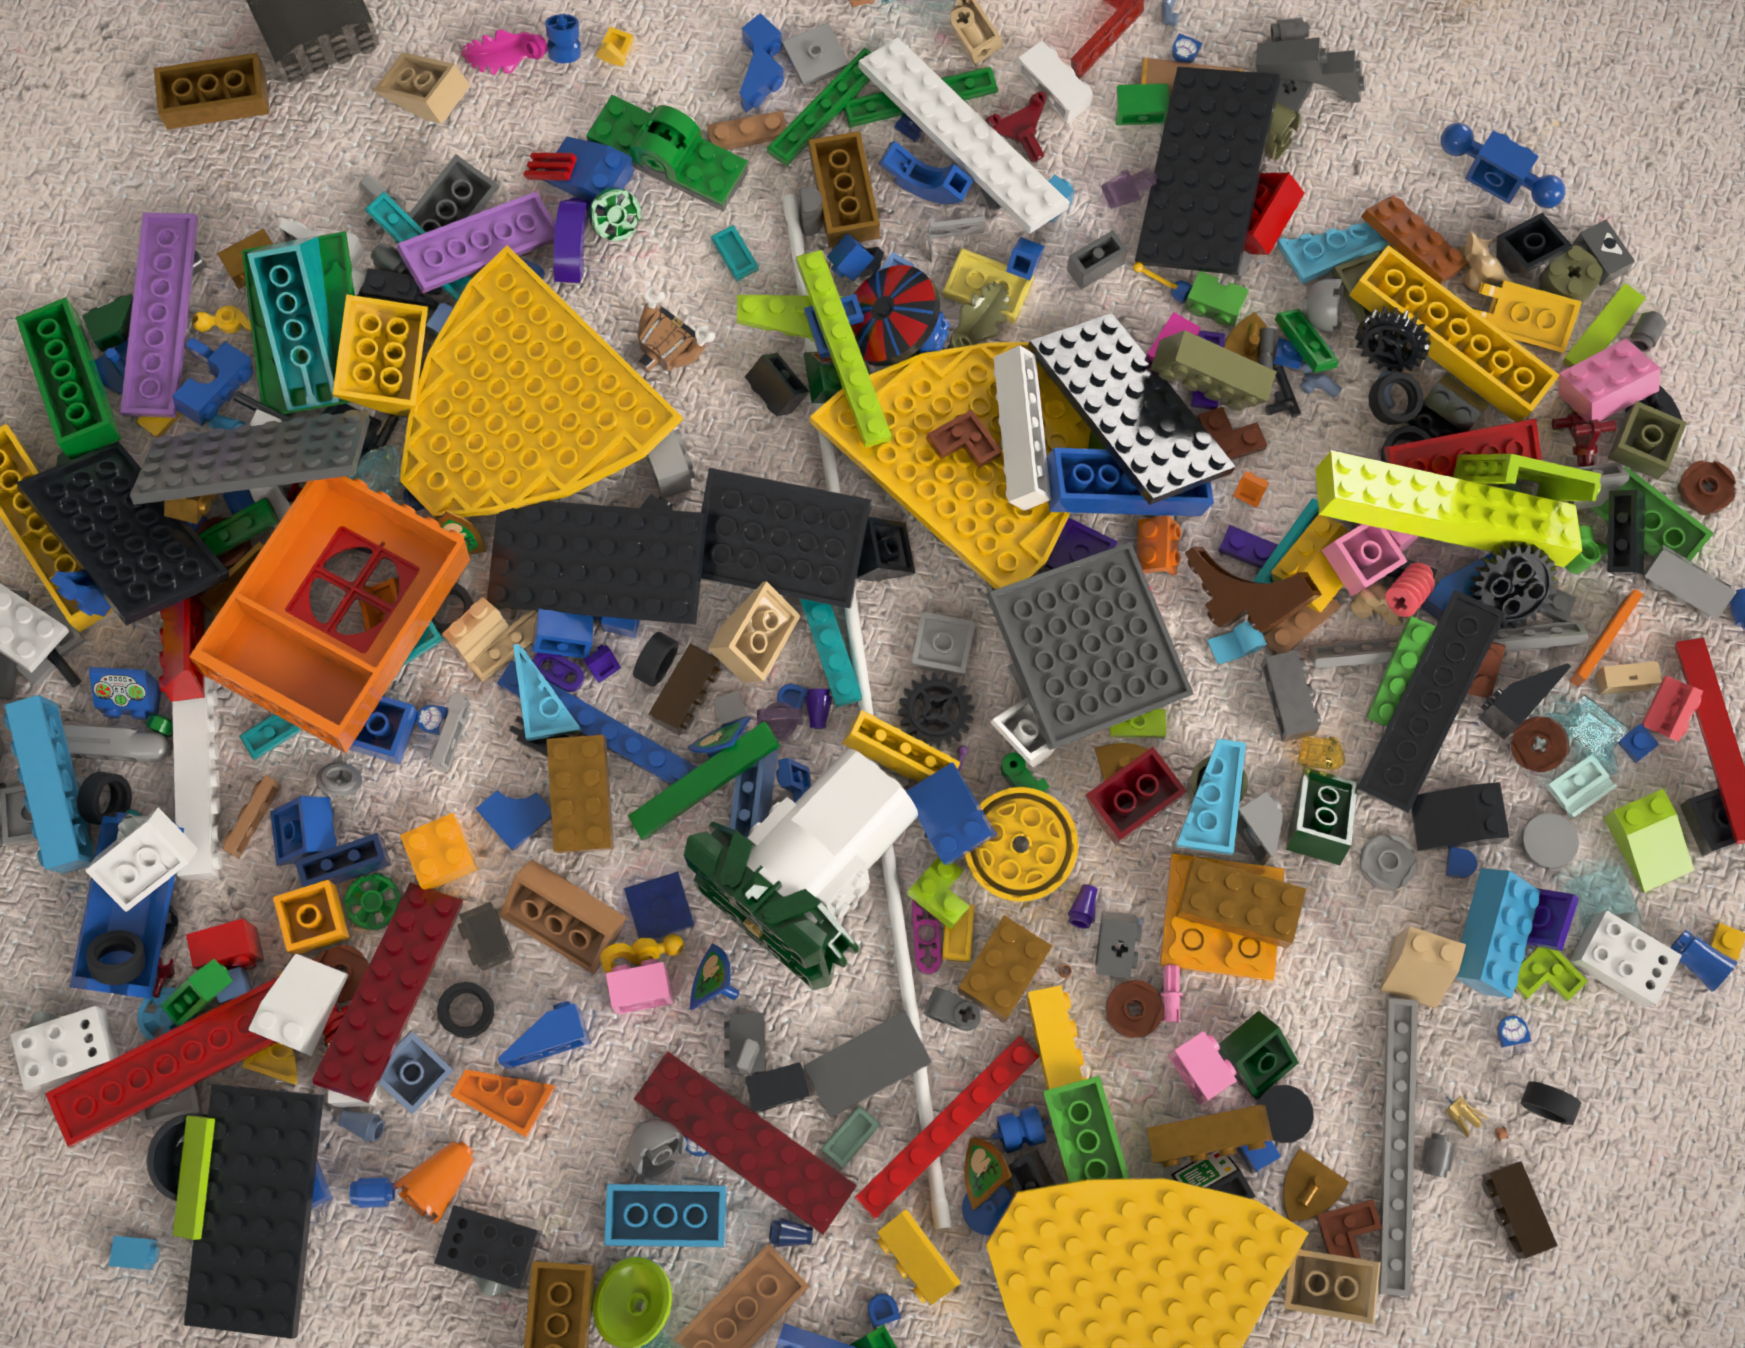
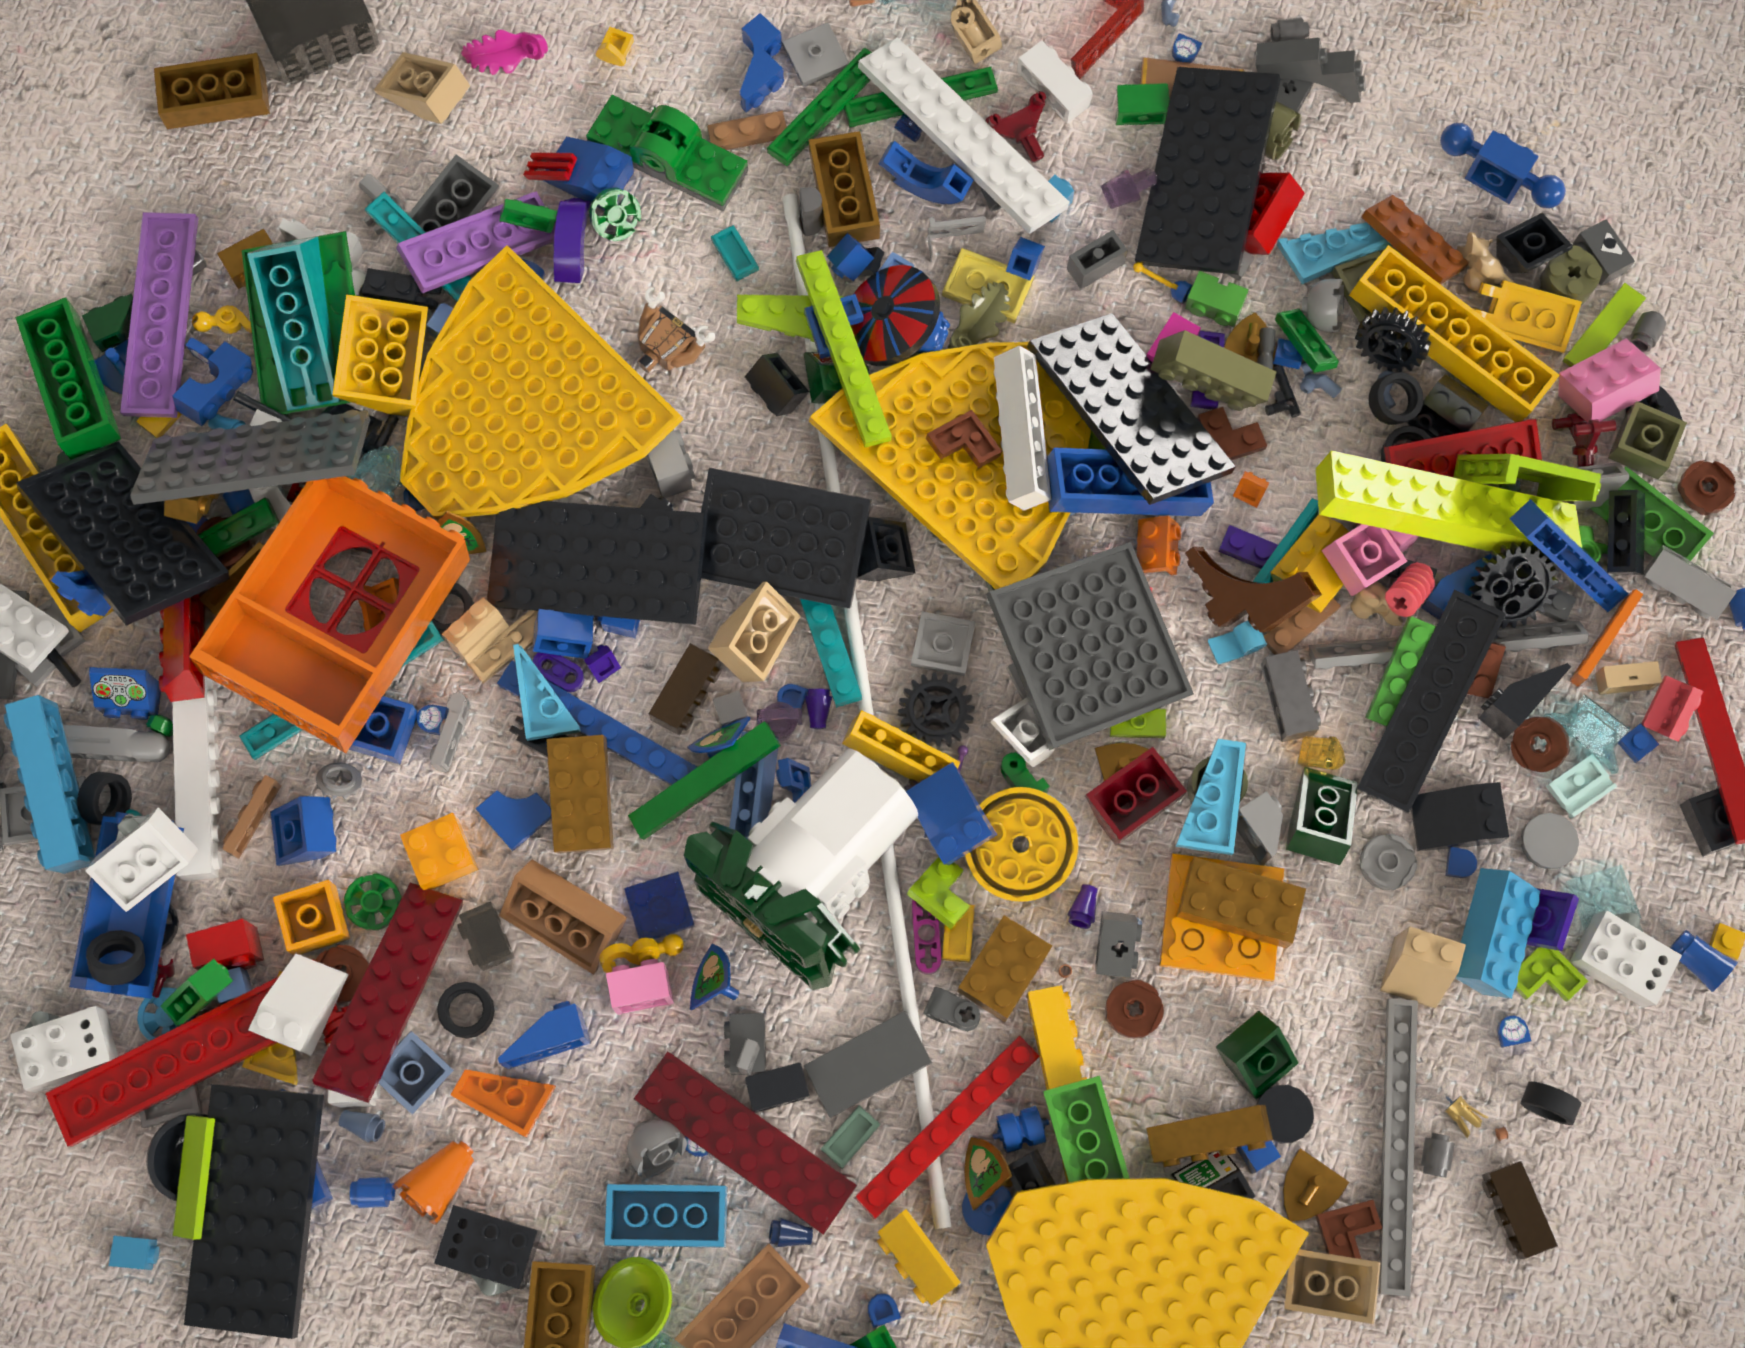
dark blue brick [295,833,392,888] -> none
flat silver brick [371,243,410,275] -> none
blue wheel [545,14,581,64] -> none
black tyre [633,632,679,687] -> none
dark purple plate [1045,518,1118,570] -> none
bright pink axle [1160,965,1183,1022] -> none
bright pink brick [1168,1031,1237,1105] -> none
slope [1603,789,1694,893] -> none
none -> green plate [499,199,557,233]
none -> blue slope [1510,499,1629,612]

